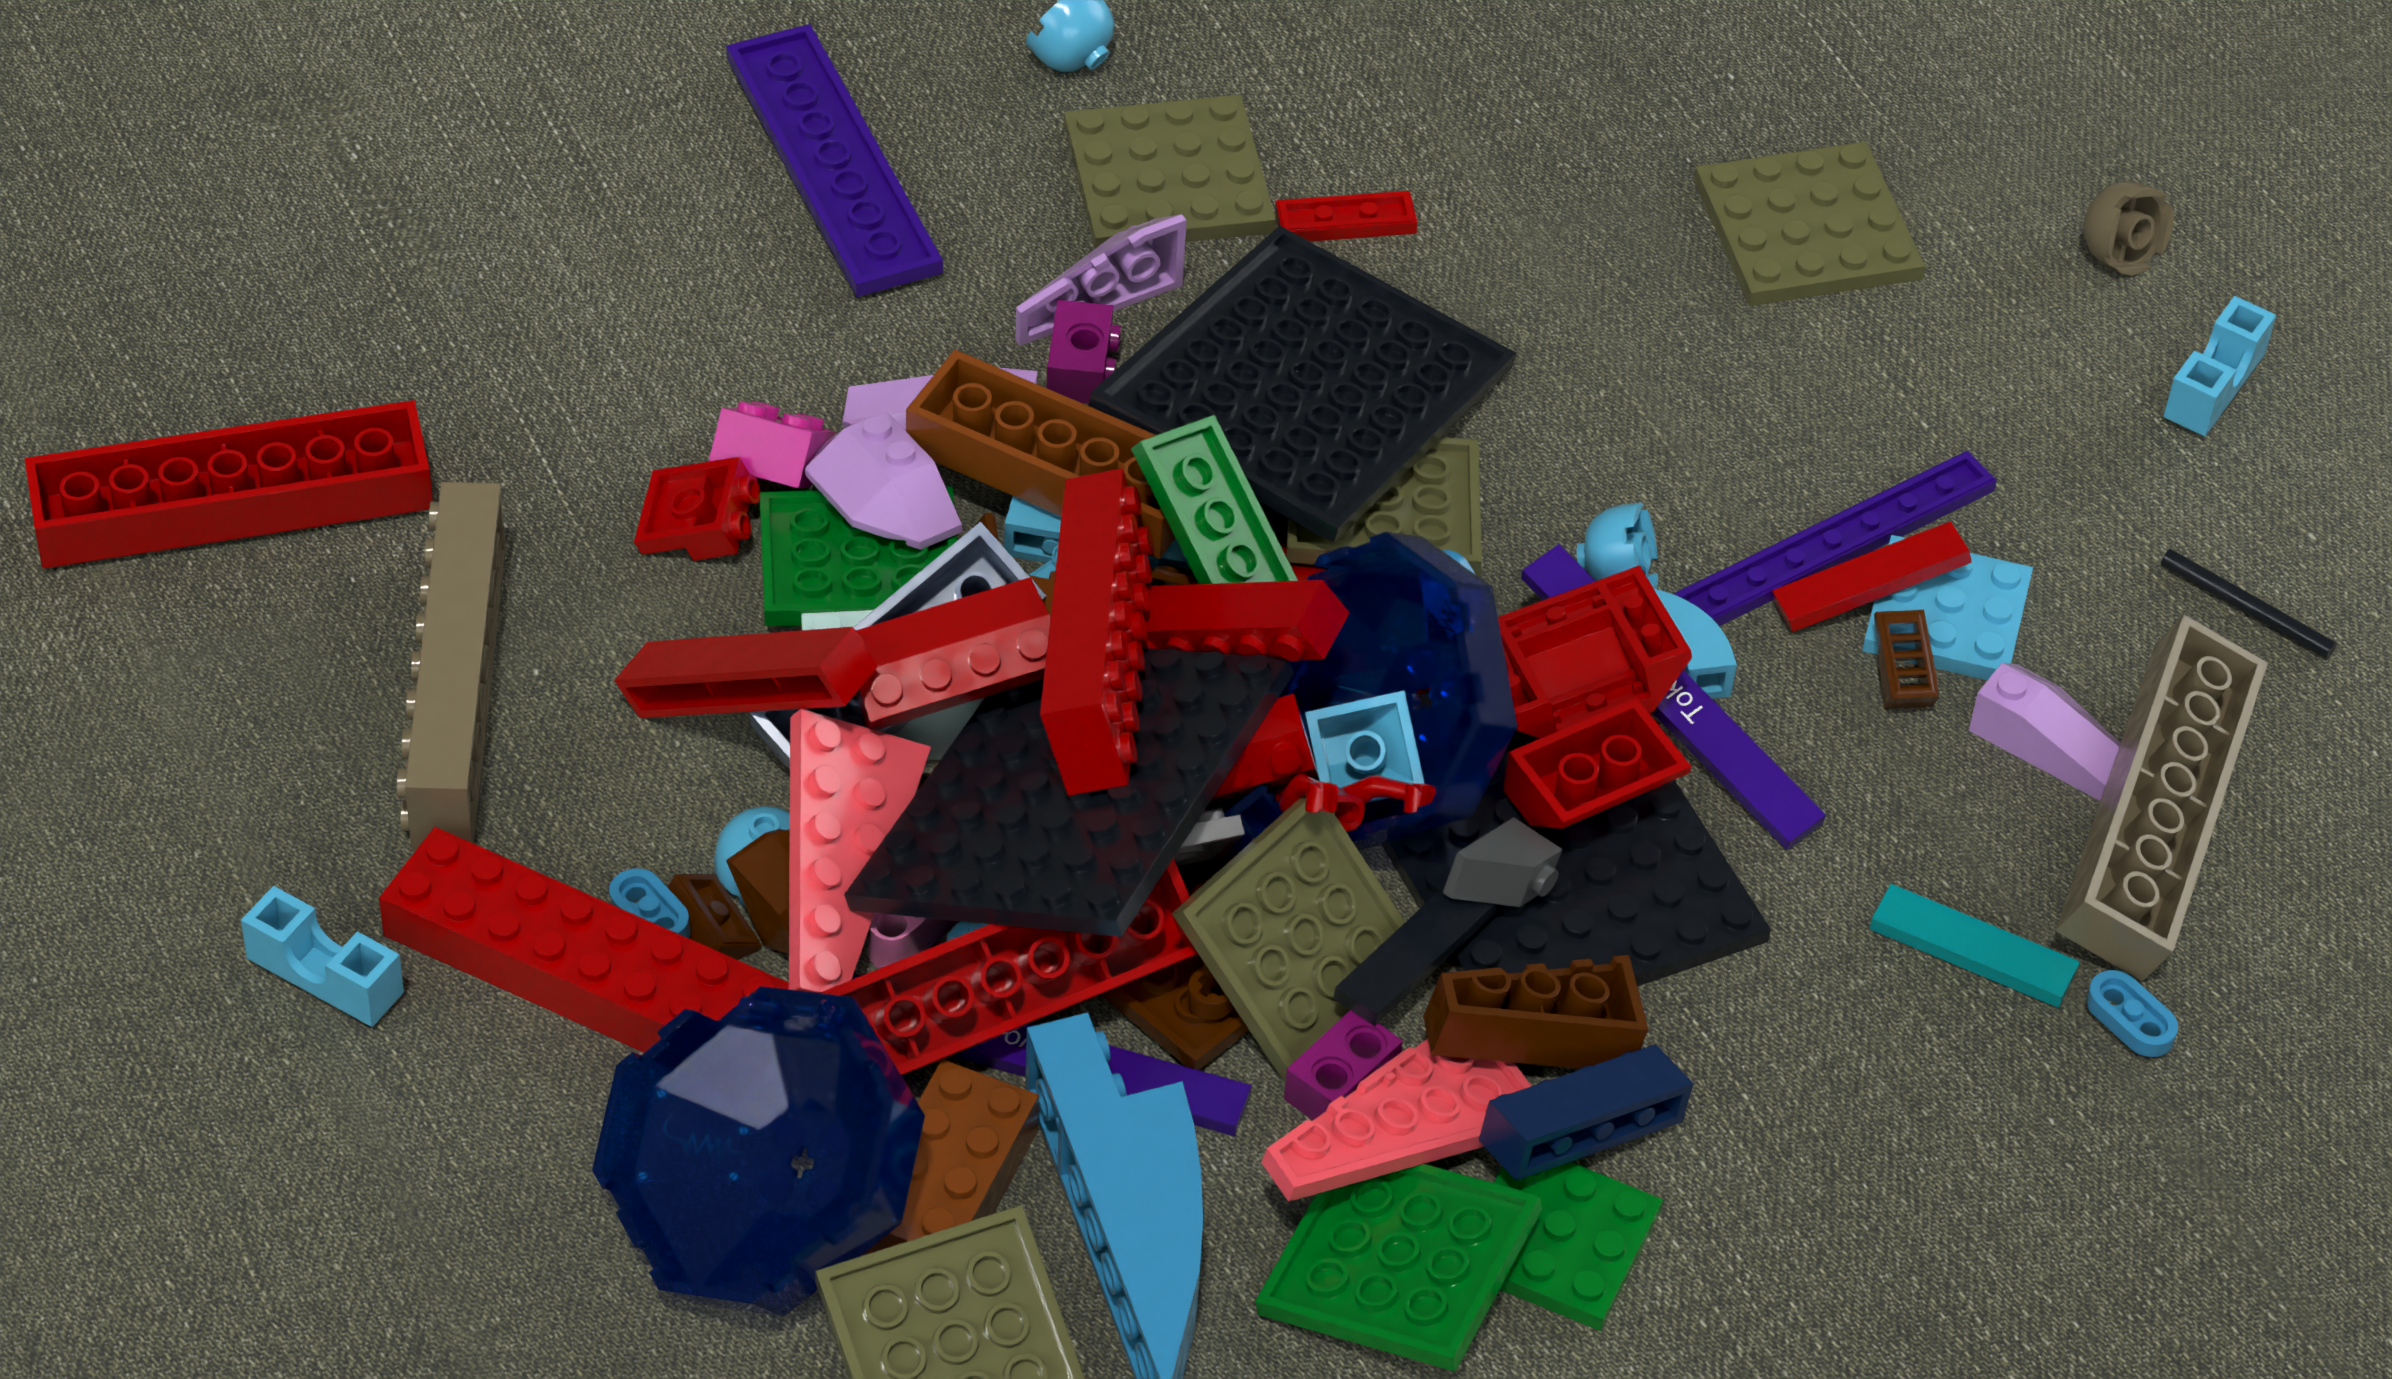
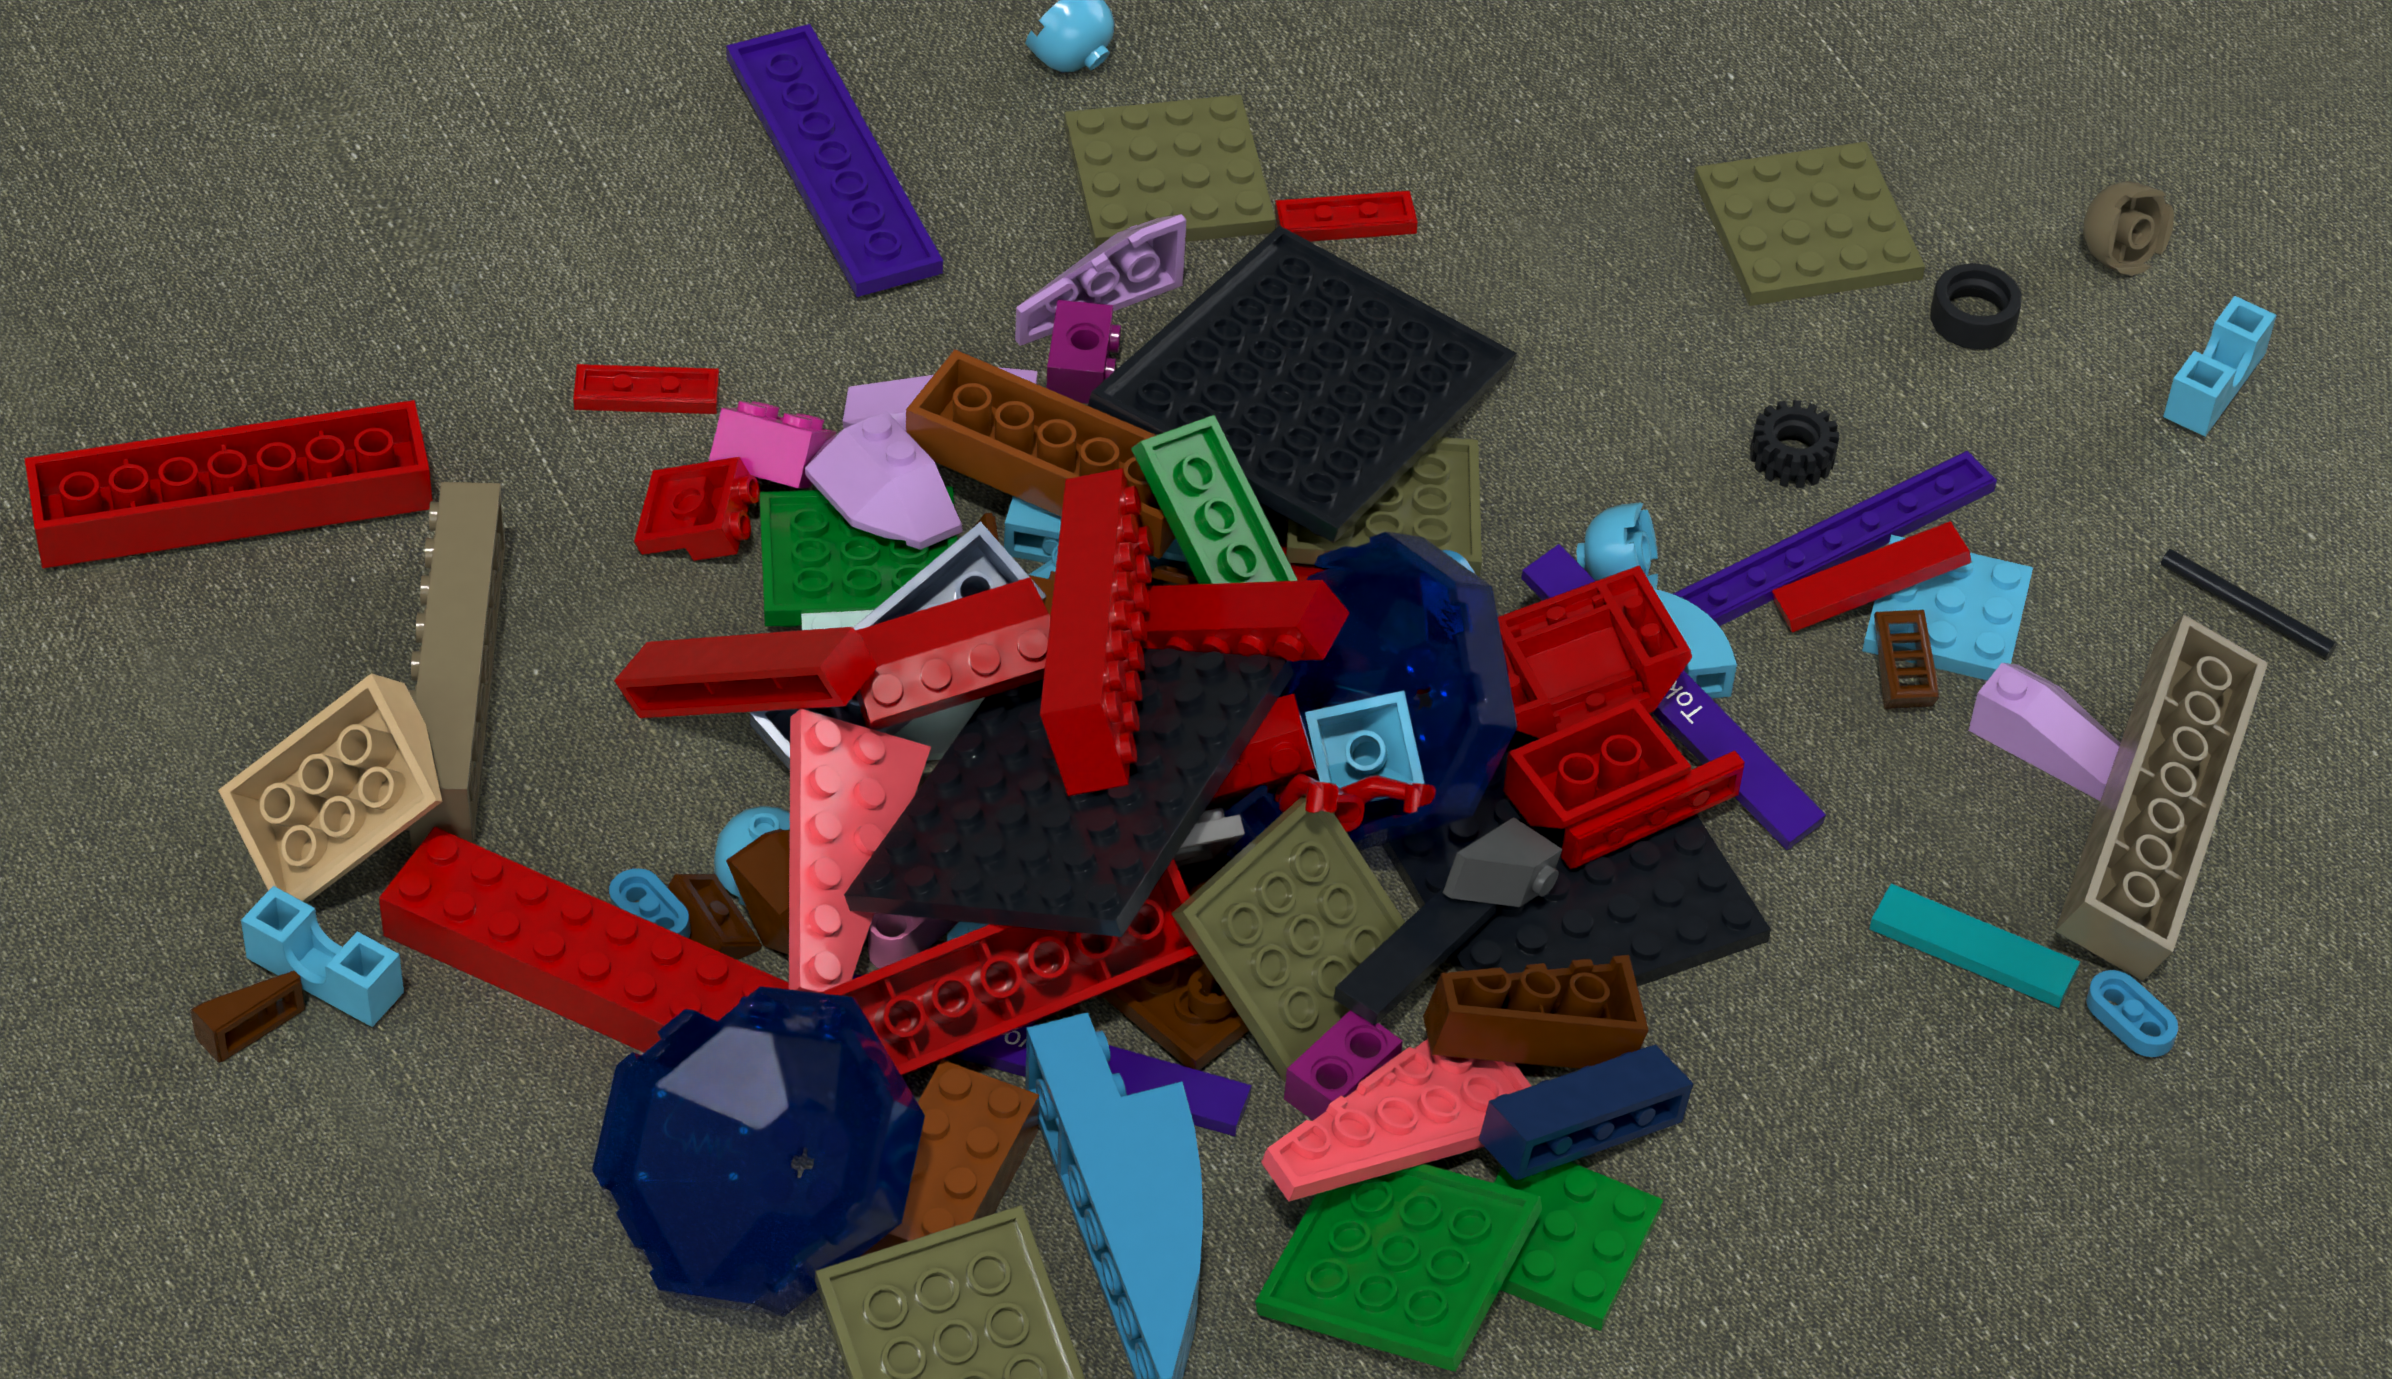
none -> reddish brown slope [190,971,305,1063]
none -> tan slope [218,673,442,904]
none -> red tile [573,364,719,414]
none -> red tile [1561,751,1745,869]
none -> black tyre [1750,400,1839,488]
none -> black tyre [1930,263,2022,350]

